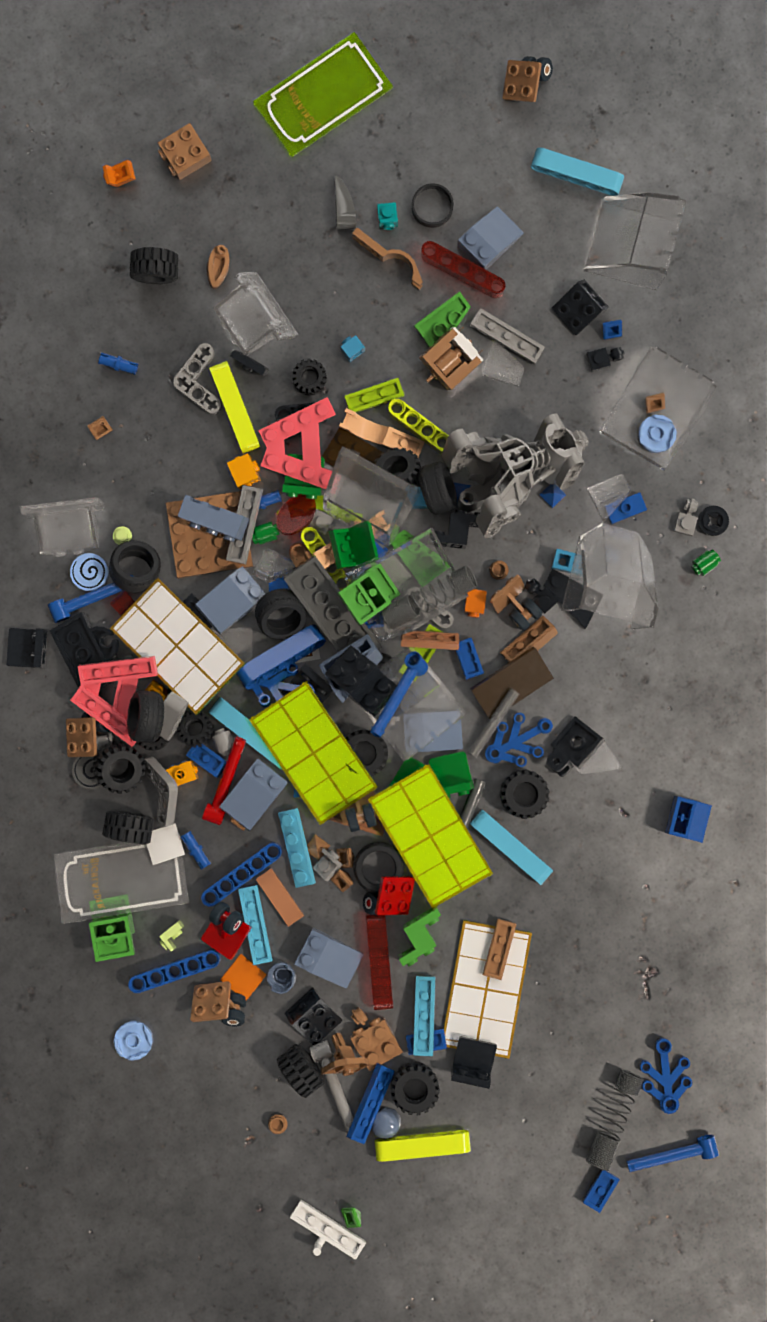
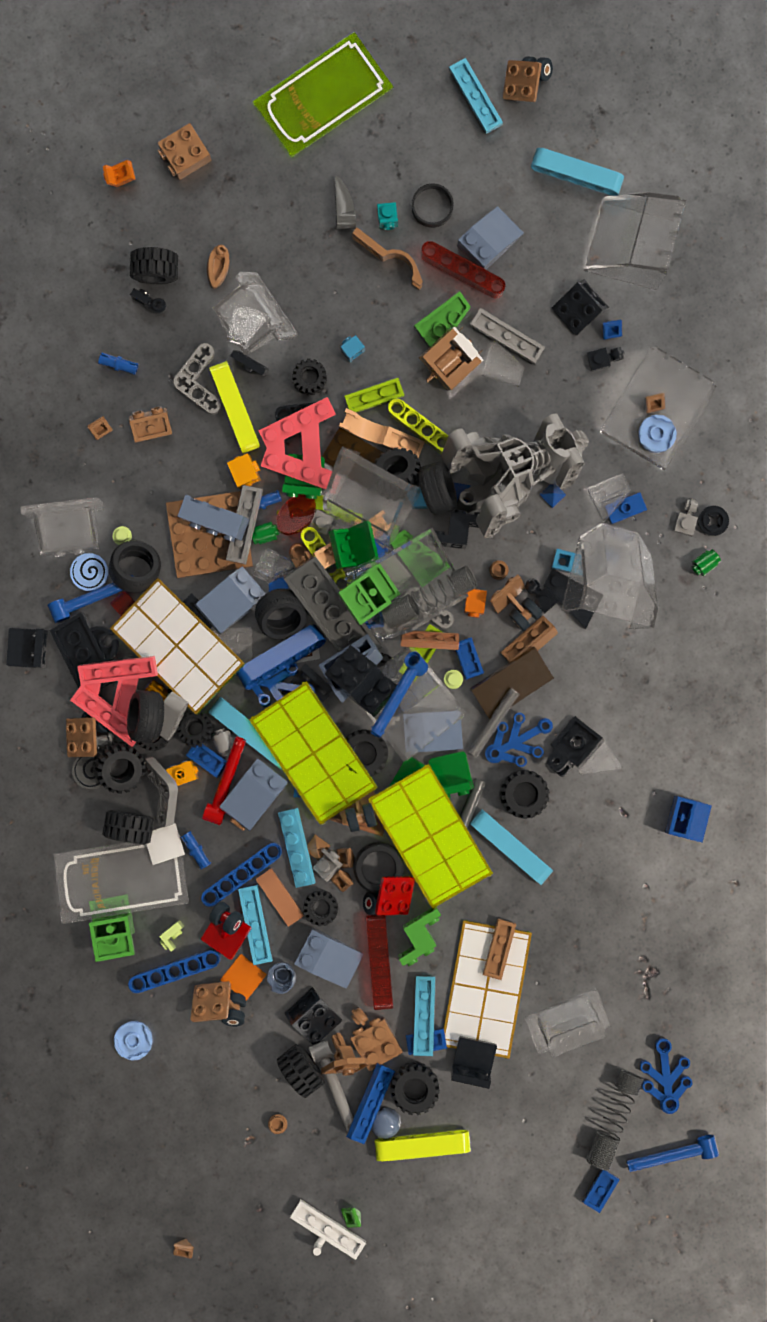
none -> medium nougat bracket [129,406,172,442]
none -> black plate [130,288,167,314]
none -> medium nougat slope [173,1239,194,1259]
none -> clear wing [226,304,270,346]
none -> black tyre [303,890,338,926]
none -> yellowish green plate [444,670,463,689]
none -> medium azure plate [449,58,503,134]
none -> clear windscreen [525,989,611,1058]

